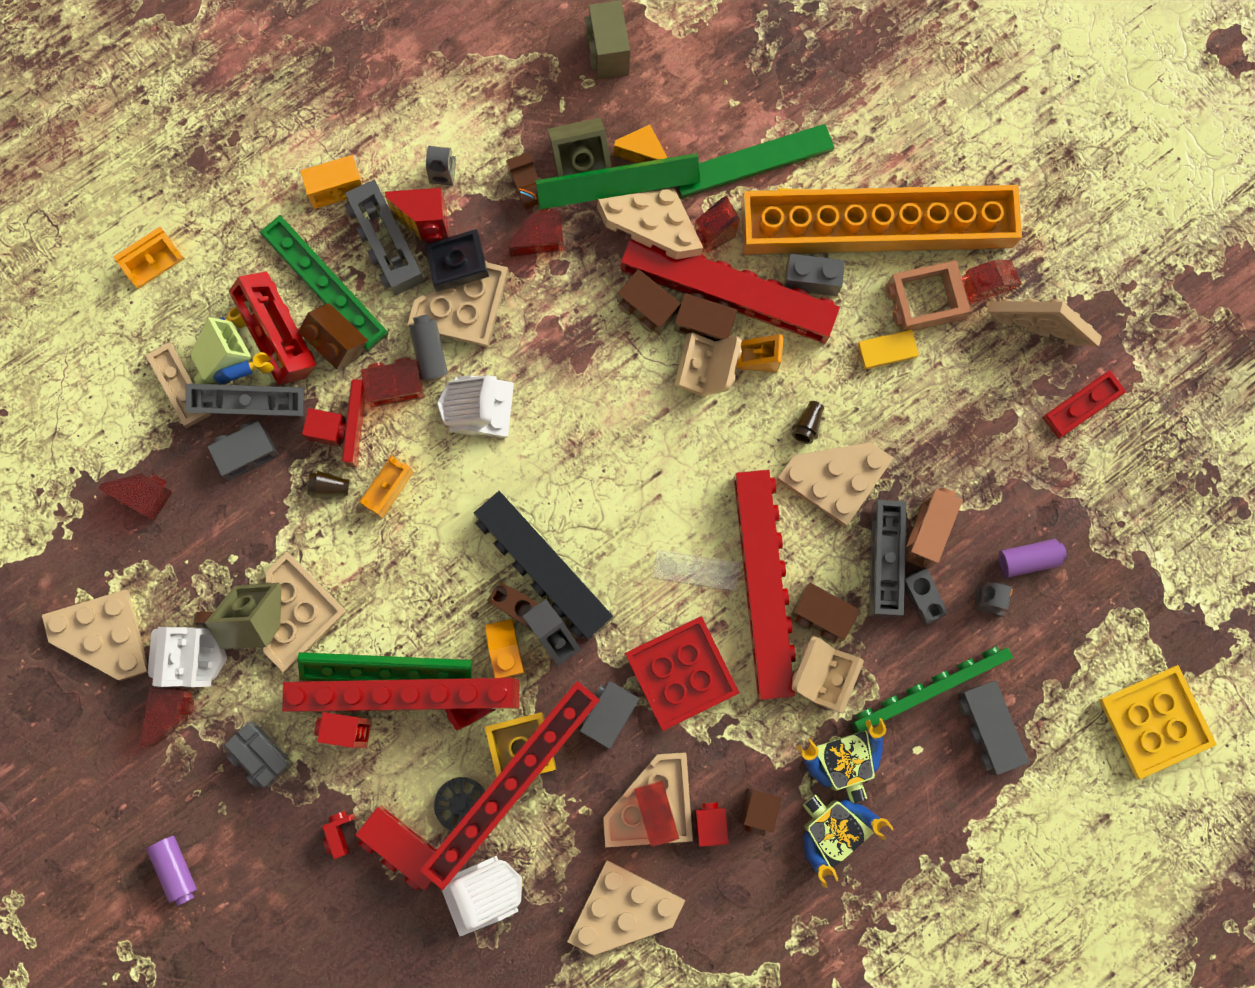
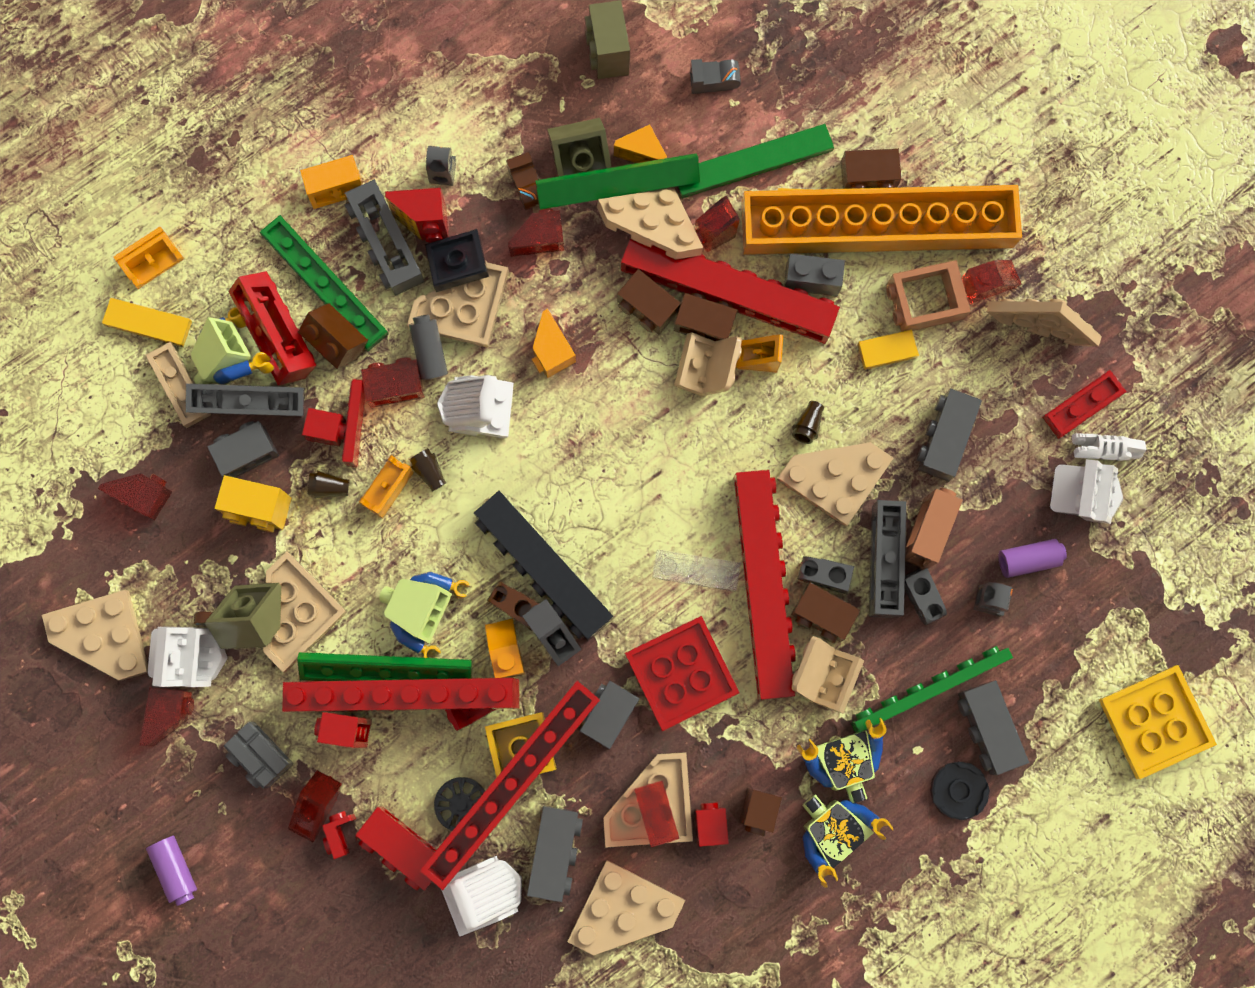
none -> yellow tile [102,298,192,347]
none -> yellow brick [215,475,292,533]
none -> clear red slope [288,770,342,843]
none -> yellowish green torso [379,572,470,658]
none -> dark brown cone [409,448,446,492]
none -> dark grey brick [527,805,583,902]
none -> light orange slope [531,309,576,378]
none -> dark grey leg [690,59,741,94]
none -> dark grey leg [797,556,854,595]
none -> reddish brown brick [841,148,902,189]
none -> dark grey brick [916,388,982,482]
none -> black tile [930,761,990,820]
none -> white piece [1050,459,1123,524]
none -> white hinge [1071,433,1146,461]

